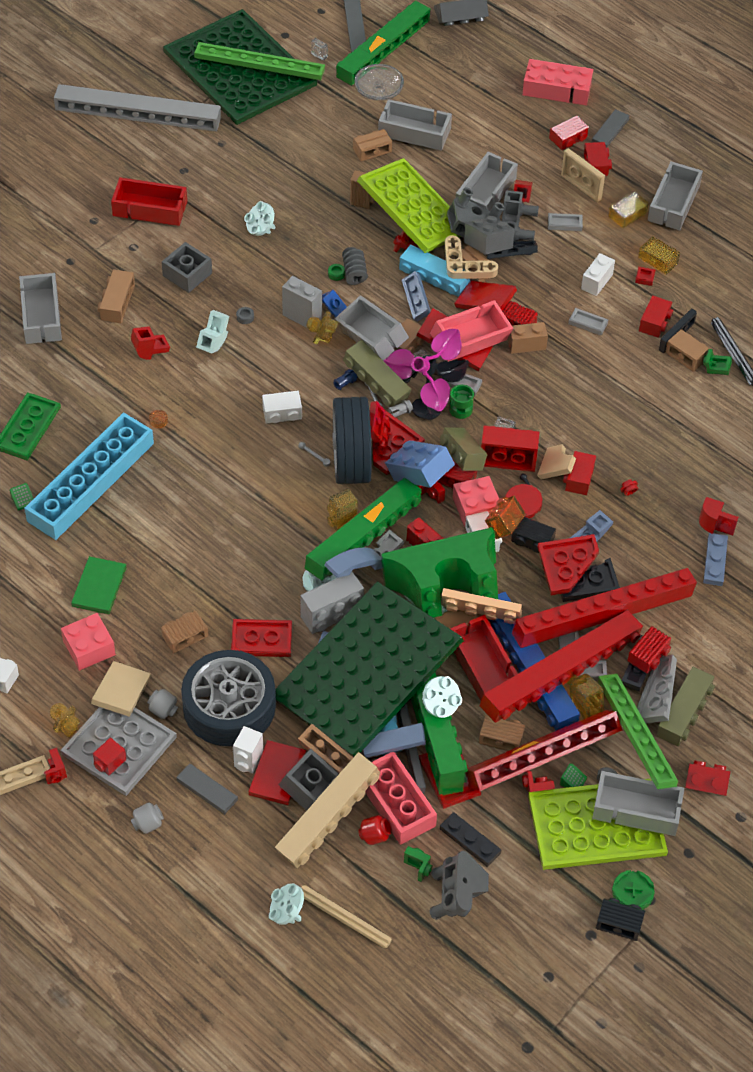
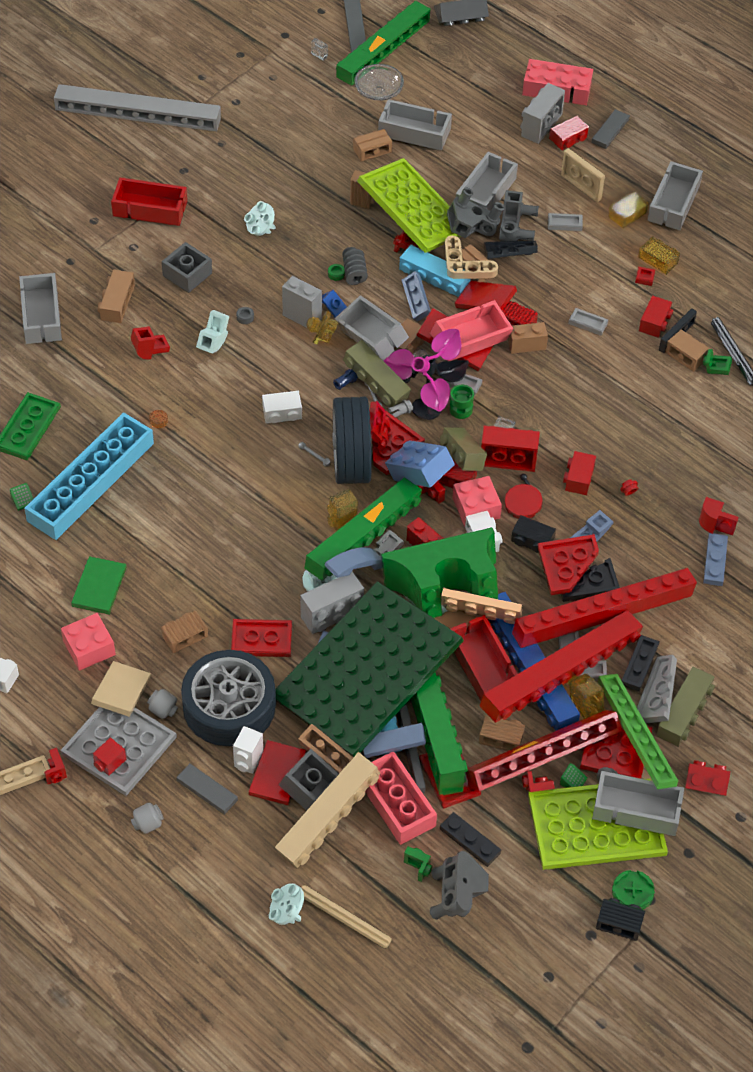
clear yellow hips [50,703,80,737] -> none
dark green plate [163,9,317,125] -> none
bright green plate [194,42,325,80] -> none
red head [358,815,391,845] -> none
light aqua plate [422,676,462,717] -> none
dark grey brick [464,216,515,255] -> none
clear orange brick [485,496,526,539] -> none
red brick [514,180,533,203] -> none
tan tile [537,444,576,479] -> none
white brick [581,253,615,296] -> none
red brick [583,142,612,177] -> none
red brick [627,626,671,674] -> none
none -> light grey brick [520,83,565,144]
none -> red plate [580,726,652,779]

